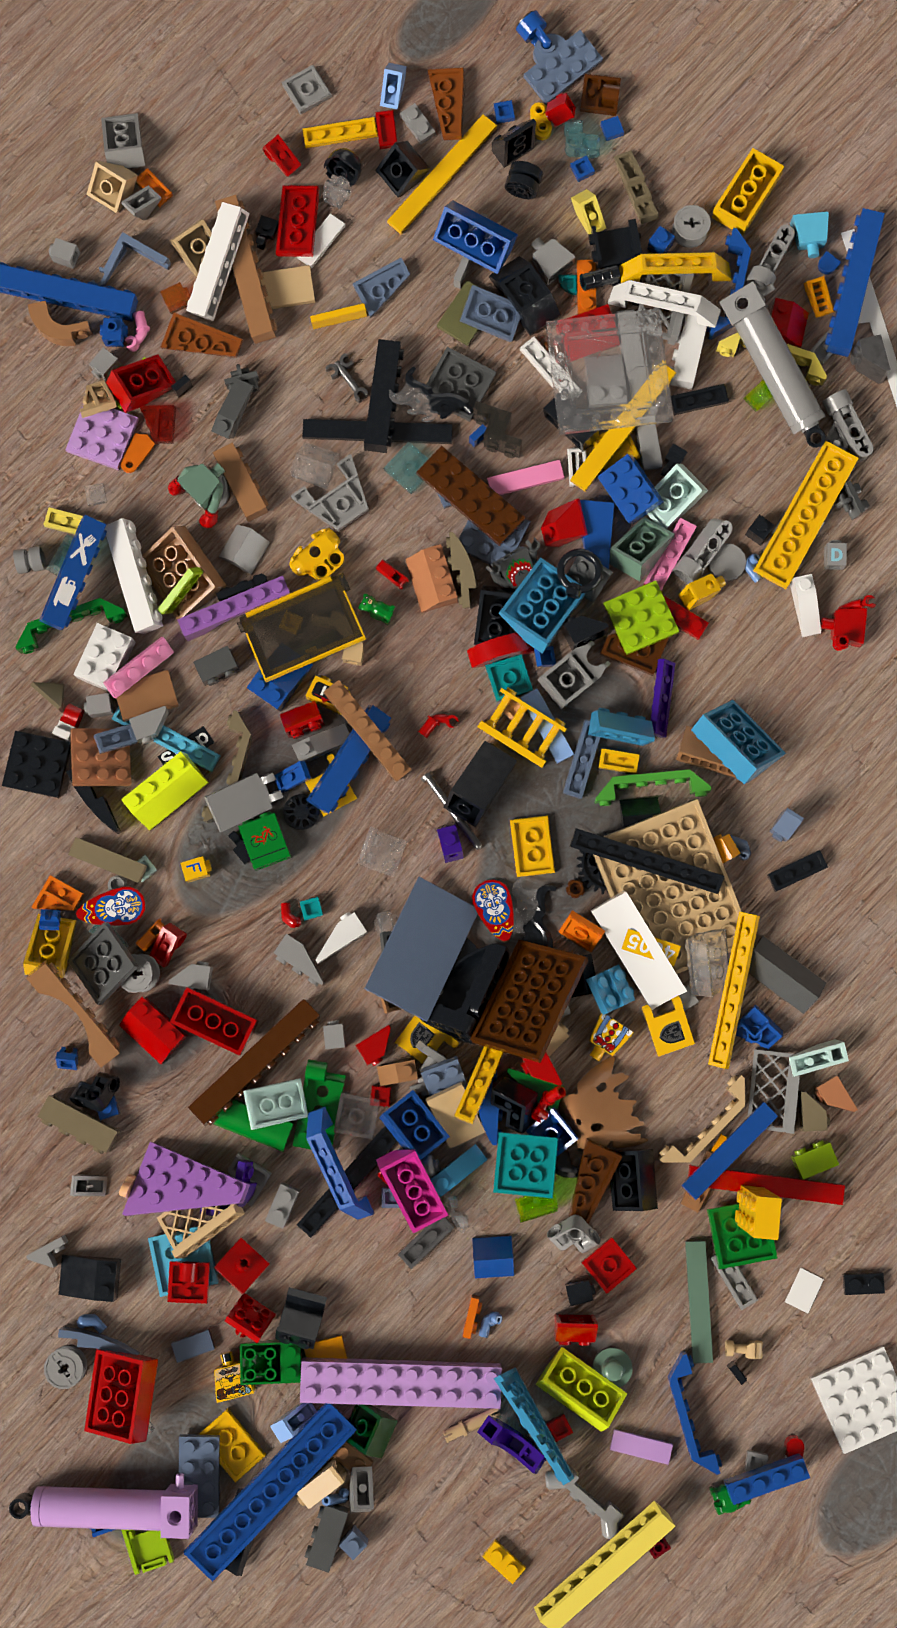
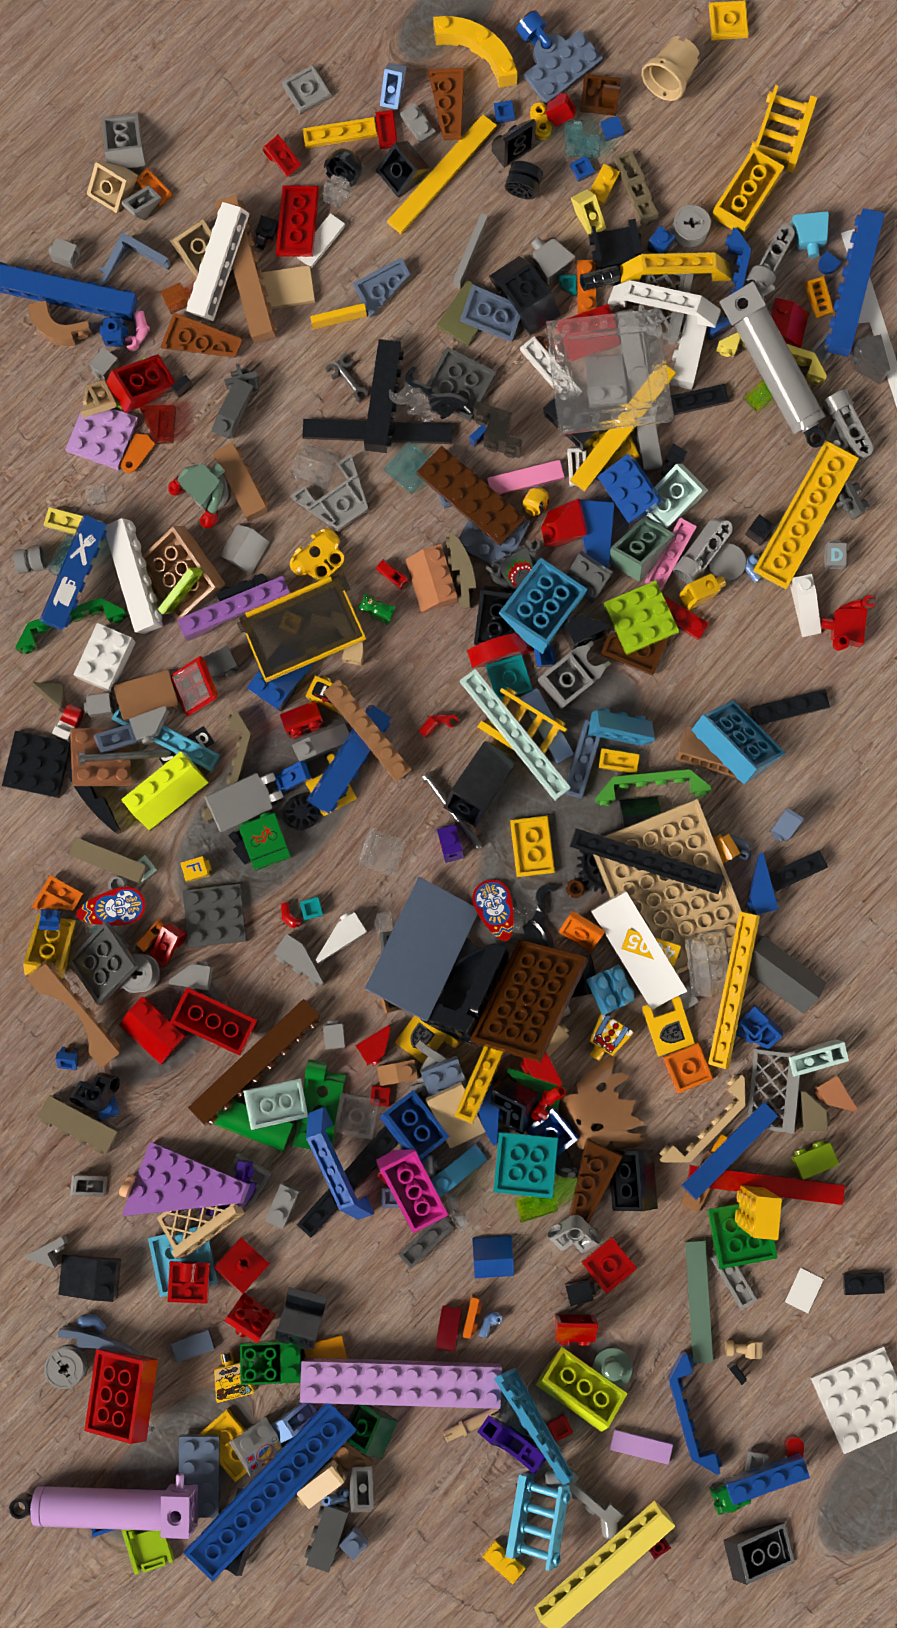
bright pink plate [103,637,174,698] -> none
blue slope [433,200,518,274] -> none
black piece [557,548,603,599] -> none
dark purple plate [651,659,675,738] -> none
none -> flat silver bar [78,750,171,765]
none -> piece [171,656,218,717]
none -> dark grey plate [183,884,247,948]
none -> light grey slope [229,1417,282,1477]
none -> yellow brick [433,16,517,88]
none -> dark red slope [436,1305,462,1352]
none -> light aqua plate [460,669,571,801]
none -> medium azure fence [505,1472,571,1571]
none -> yellow head [523,487,550,516]
none -> yellow plate [590,164,620,206]
none -> tan piece [641,36,700,101]
none -> orange tile [662,1043,714,1094]
none -> yellow plate [709,0,749,40]
none -> black slope [723,1522,795,1585]
none -> blue slope [746,853,778,915]
none -> yellow fence [749,85,817,173]
none -> black plate [750,689,830,726]

